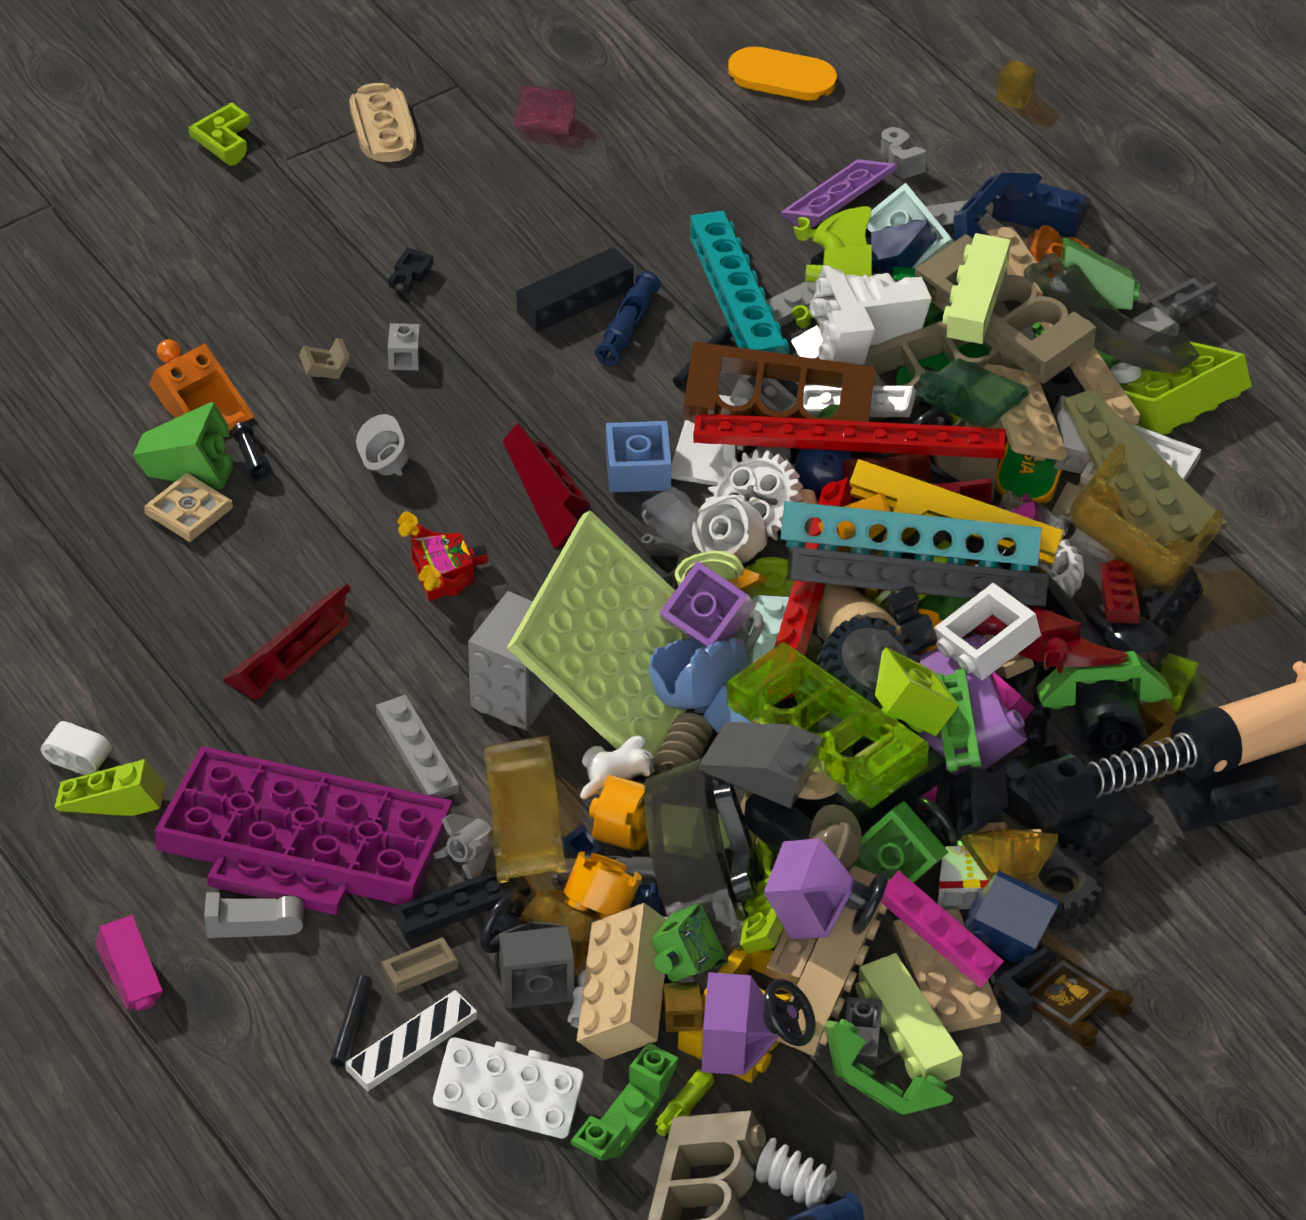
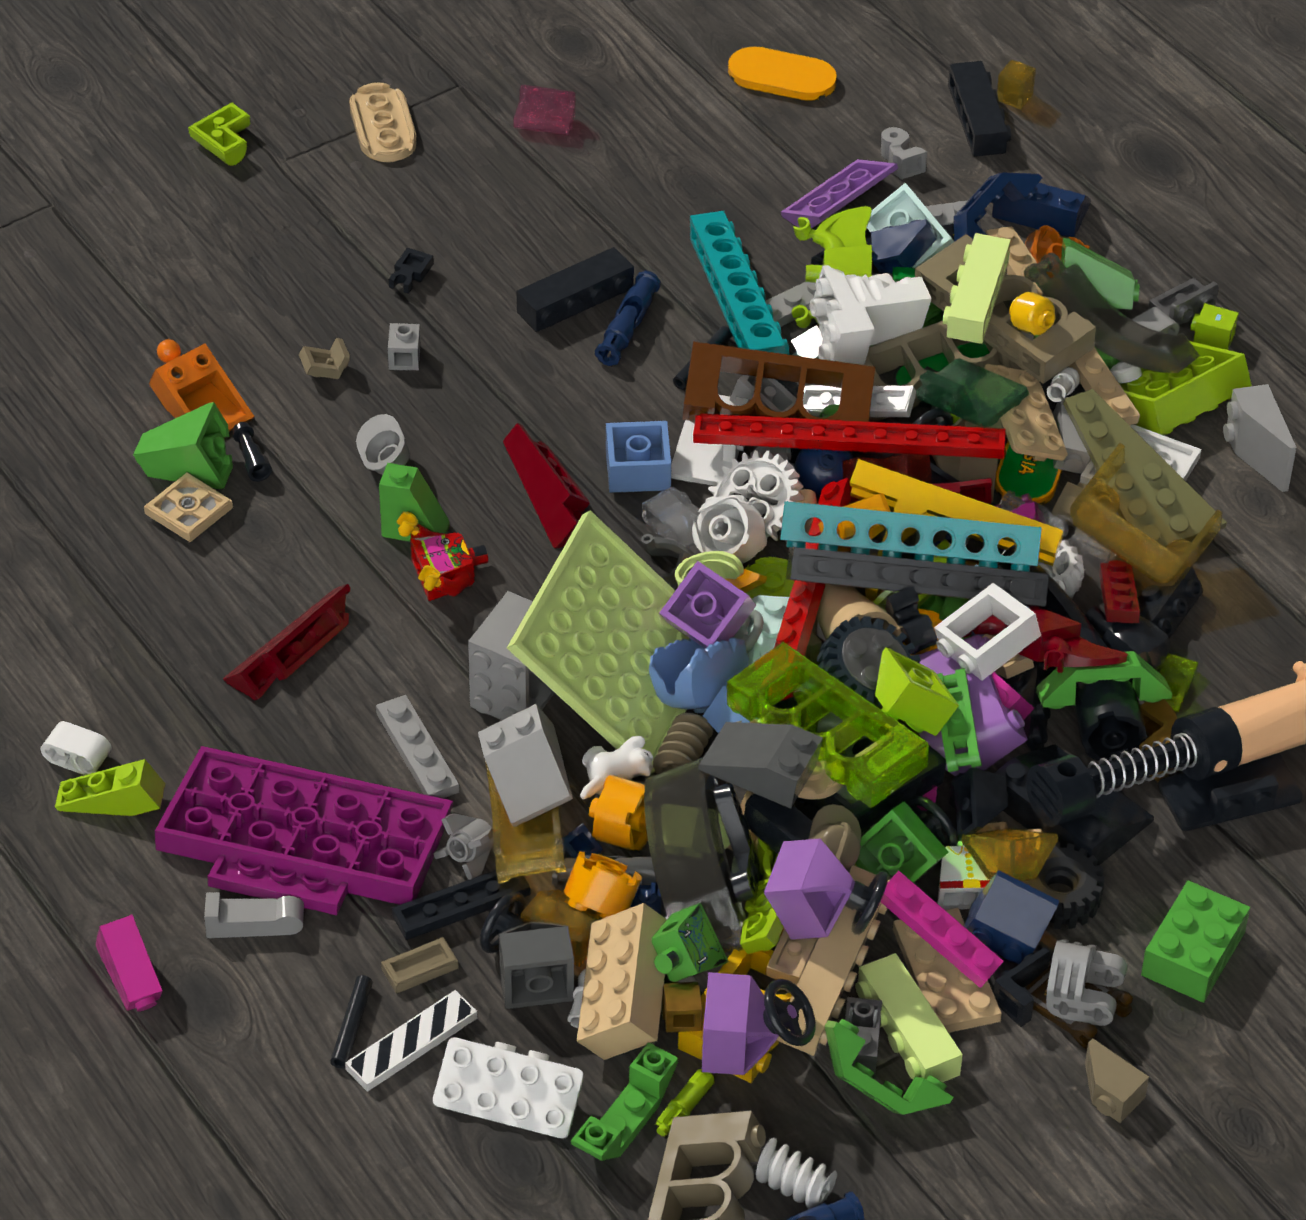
none -> bright green slope [379,462,450,542]
none -> light grey slope [478,704,573,827]
none -> black brick [948,61,1011,157]
none -> yellow head [1009,292,1055,335]
none -> light grey piece [1046,939,1128,1026]
none -> white pin [1047,367,1080,402]
none -> dark tan slope [1085,1038,1149,1123]
none -> bright green brick [1141,880,1250,1003]
none -> lime brick [1190,303,1239,350]
none -> light grey slope [1223,384,1297,492]

